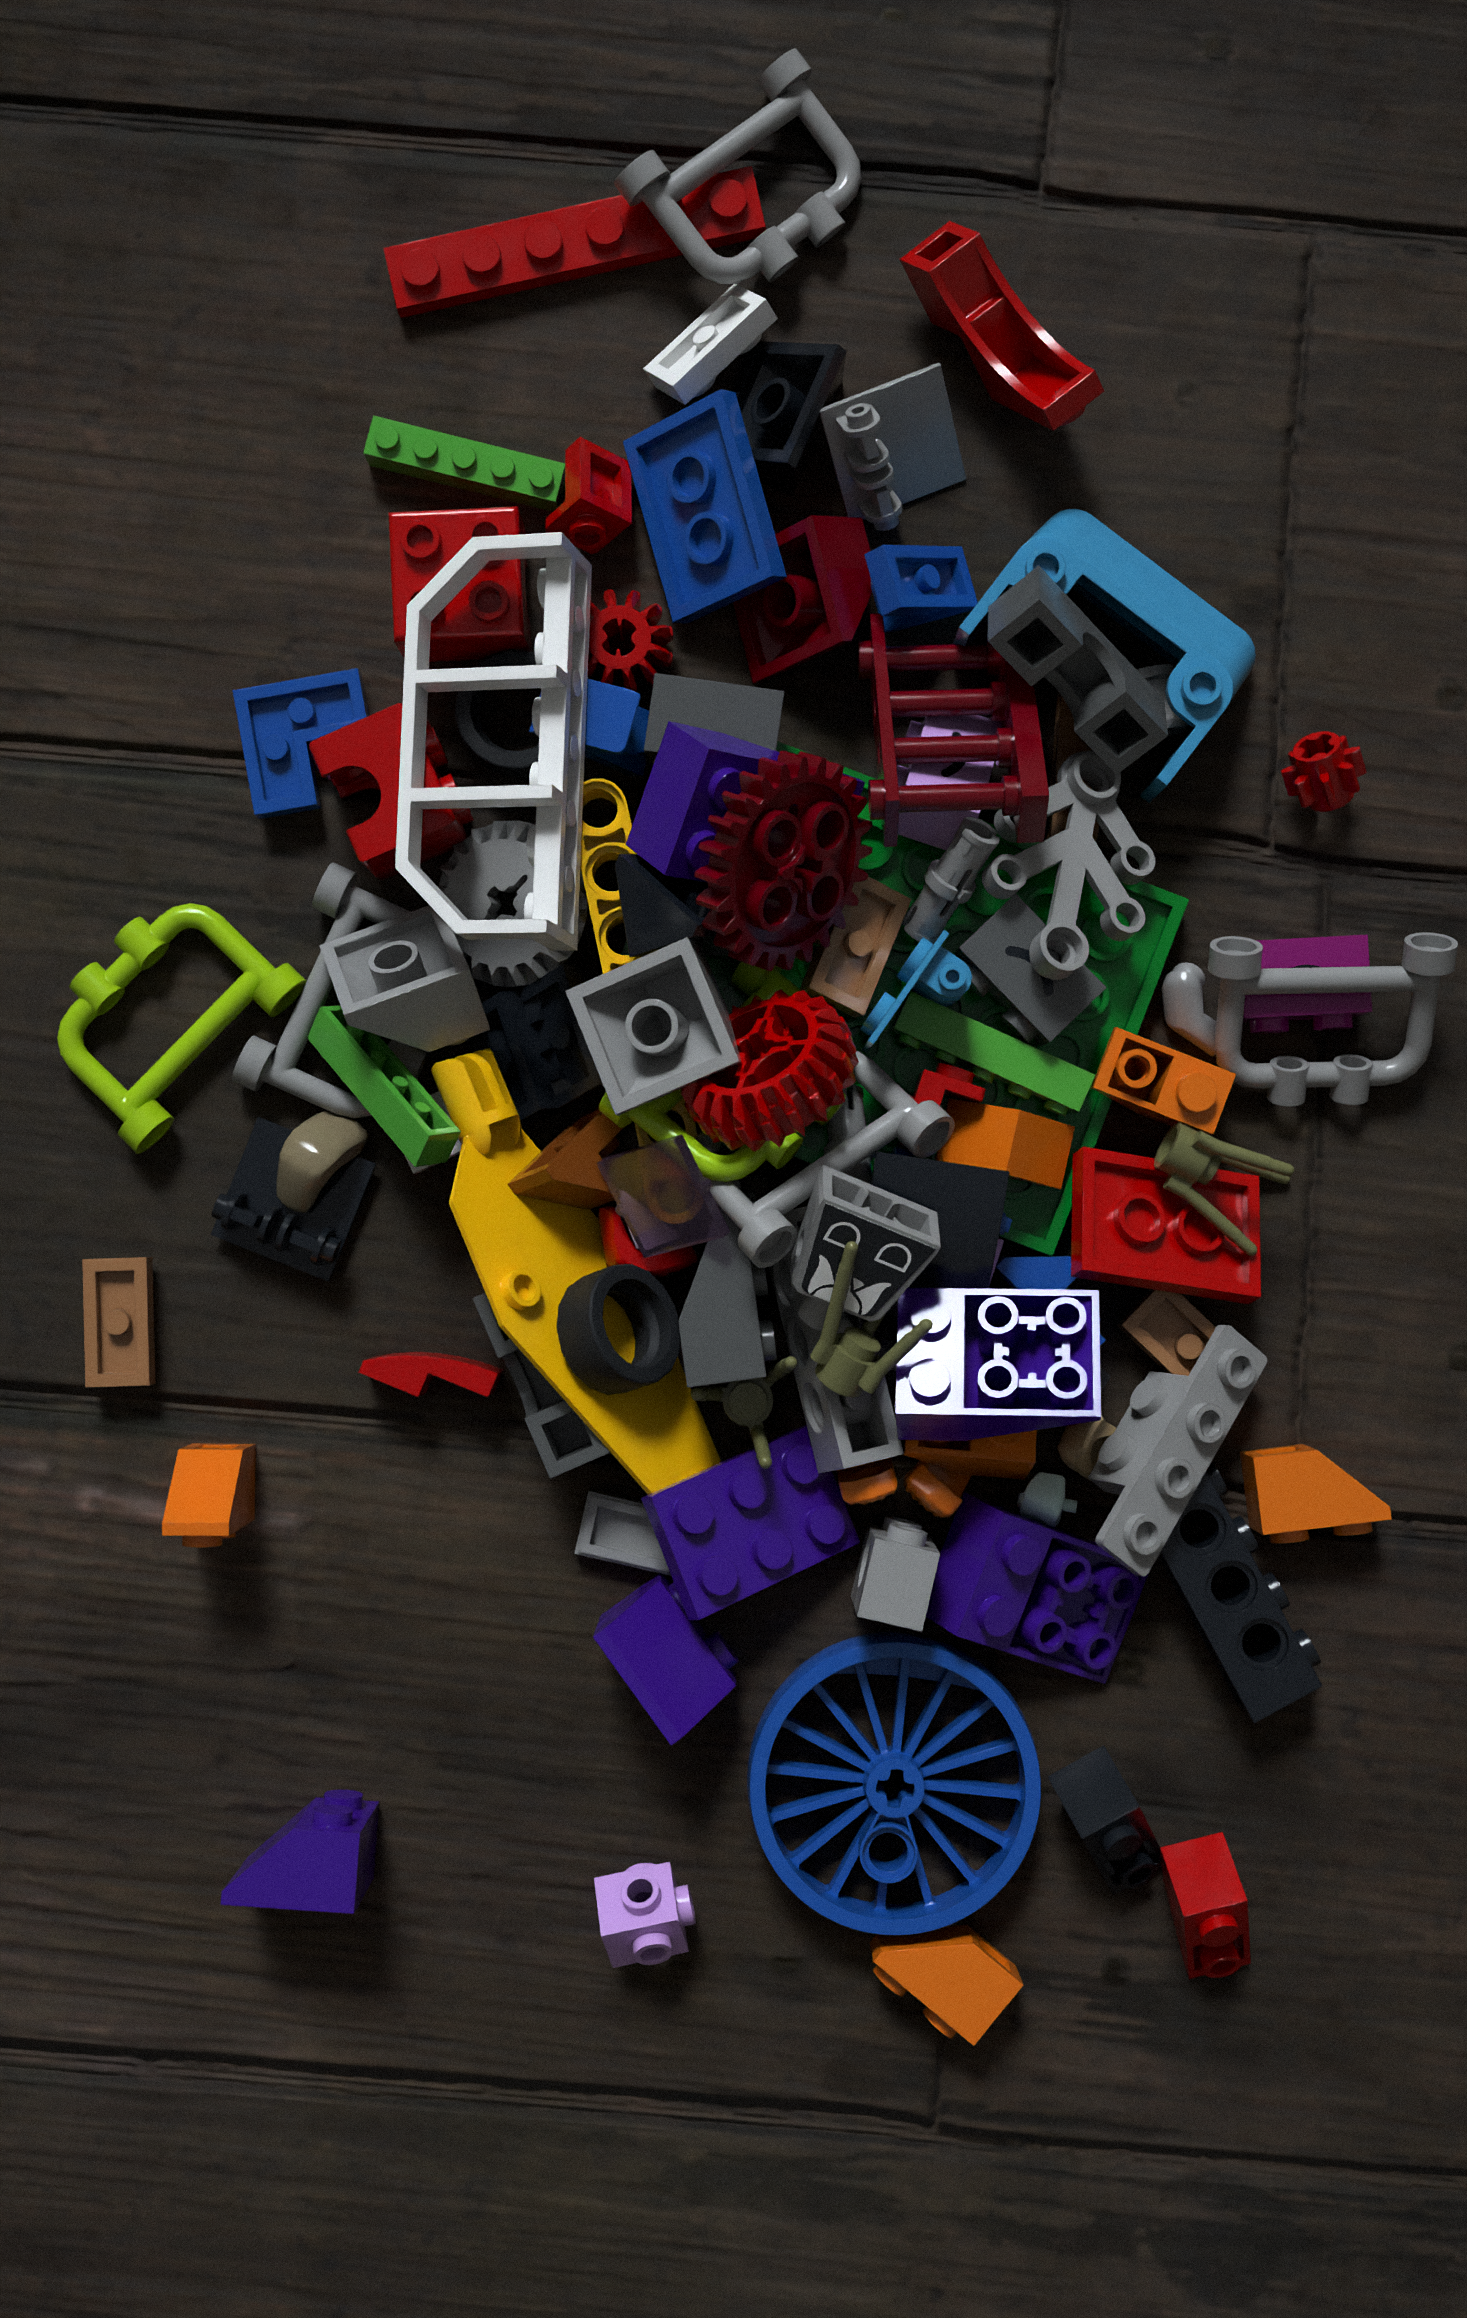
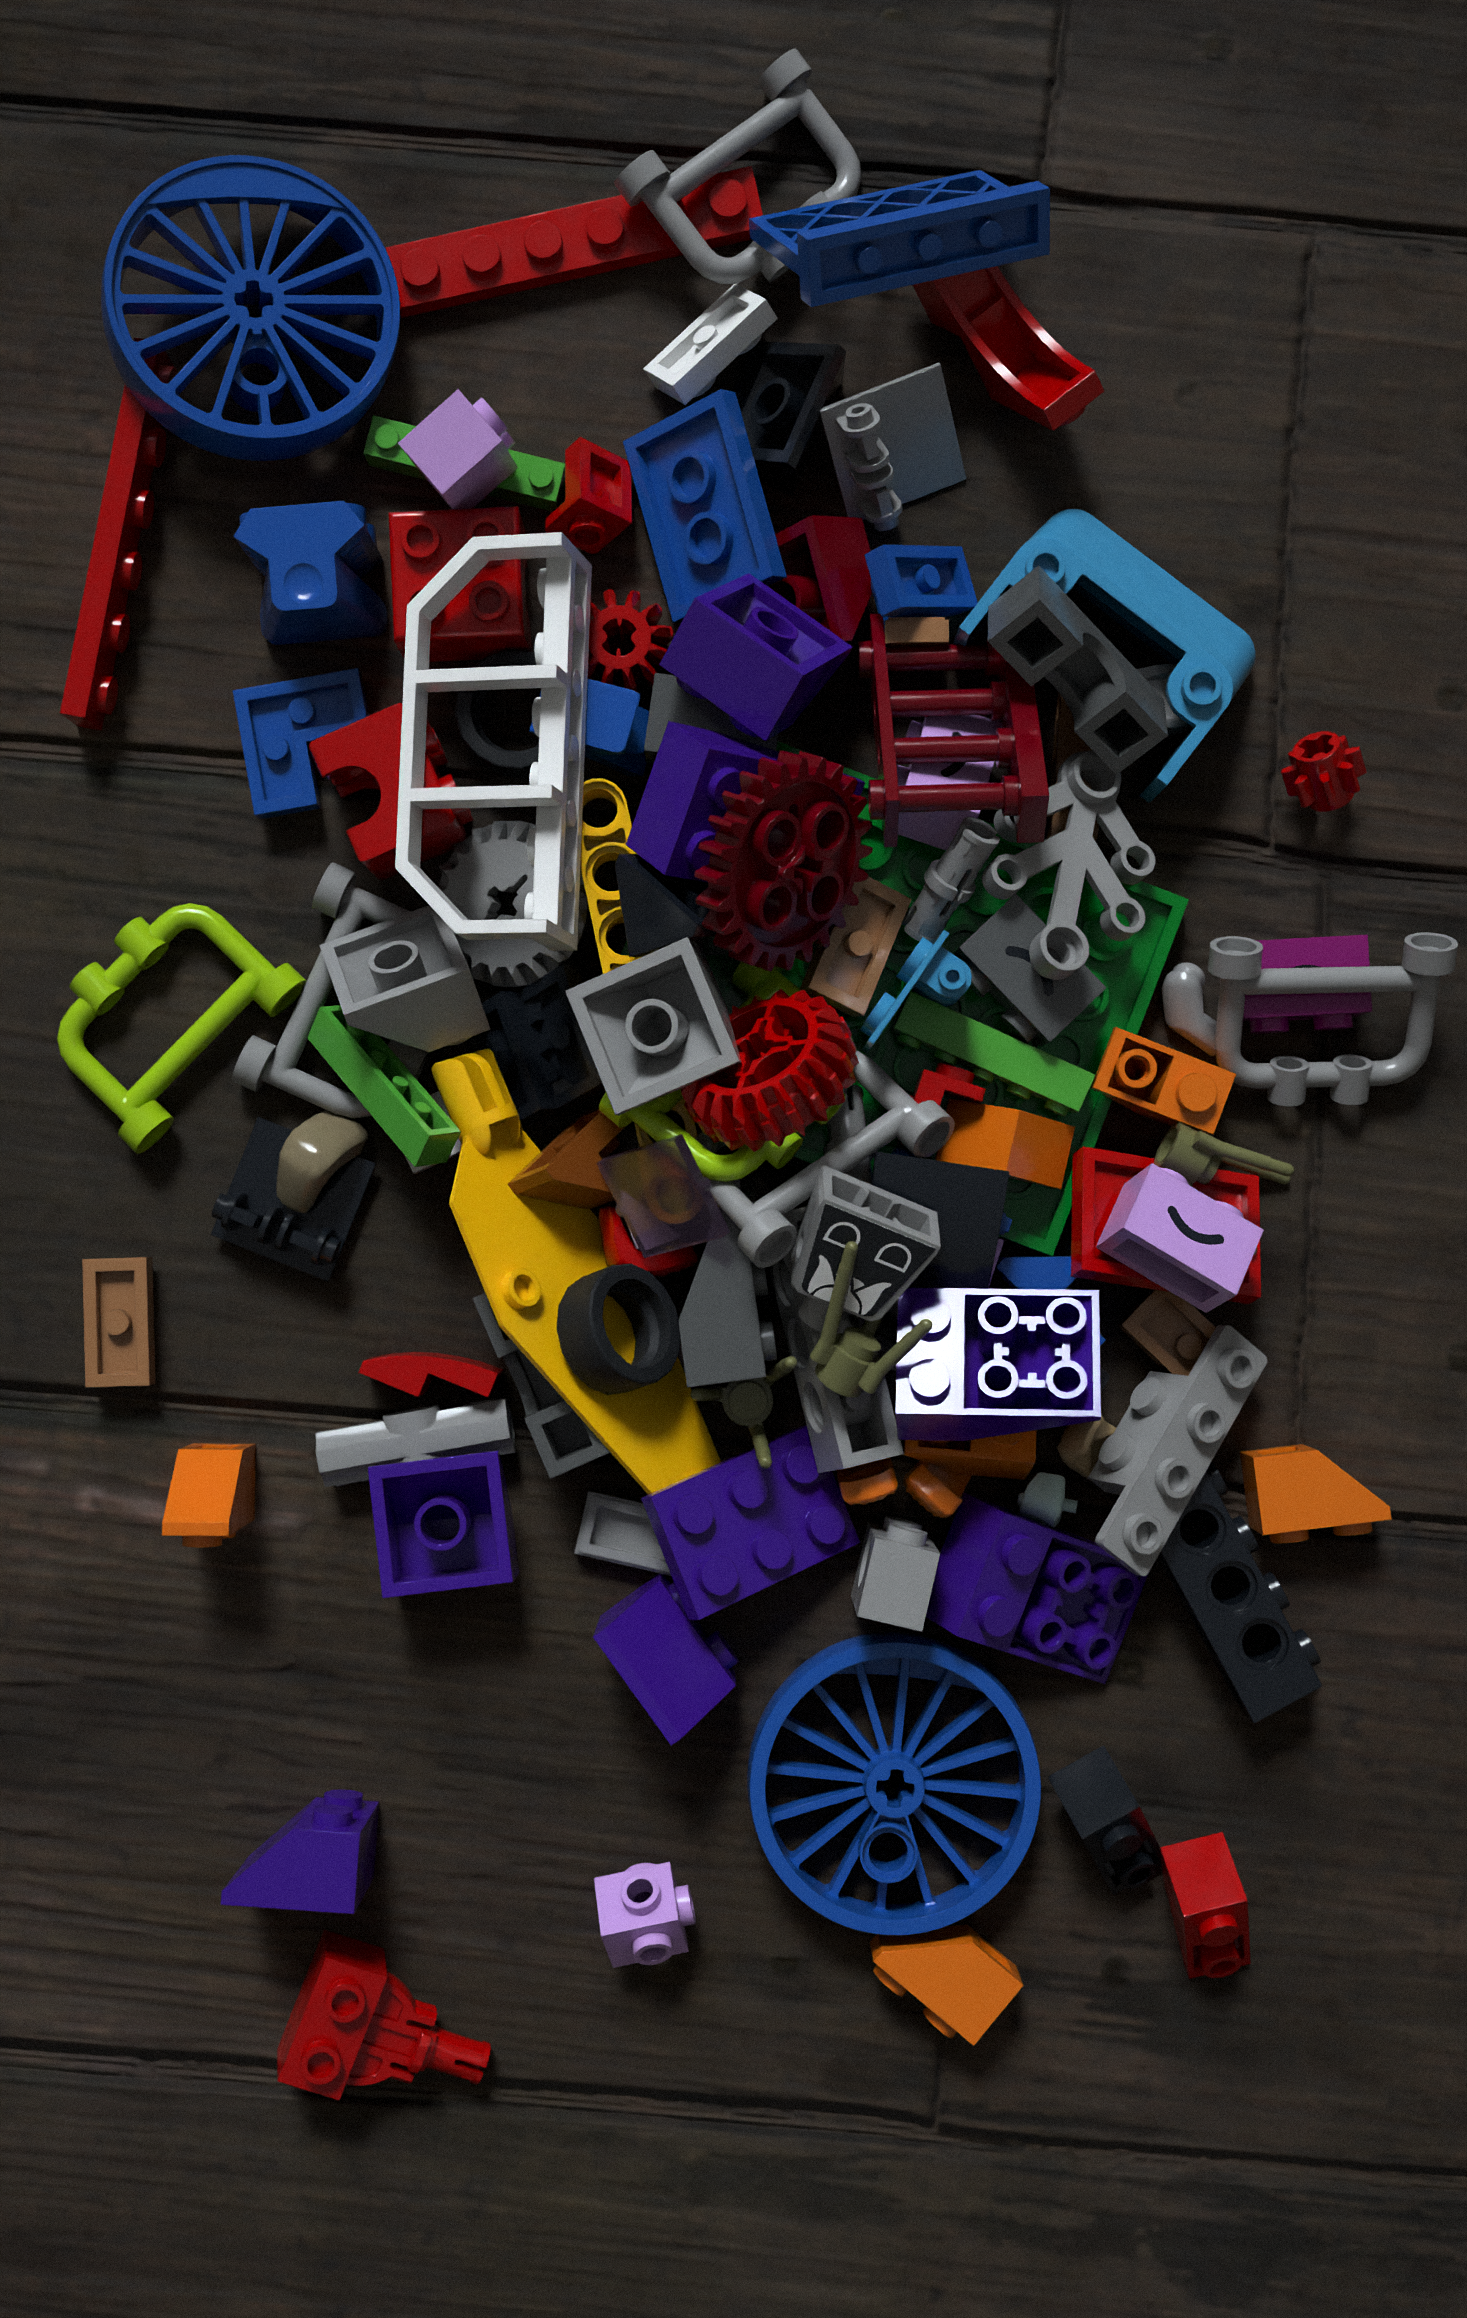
none -> red plate [60,337,178,731]
none -> blue piece [101,155,400,461]
none -> blue piece [233,501,388,645]
none -> red brick [277,1930,491,2100]
none -> light grey piece [315,1397,516,1487]
none -> dark purple slope [368,1450,519,1598]
none -> lavender brick [398,389,518,509]
none -> dark purple slope [659,573,853,741]
none -> blue fence [749,170,1050,307]
none -> medium nougat tile [885,617,949,646]
none -> lavender brick [1096,1163,1264,1313]

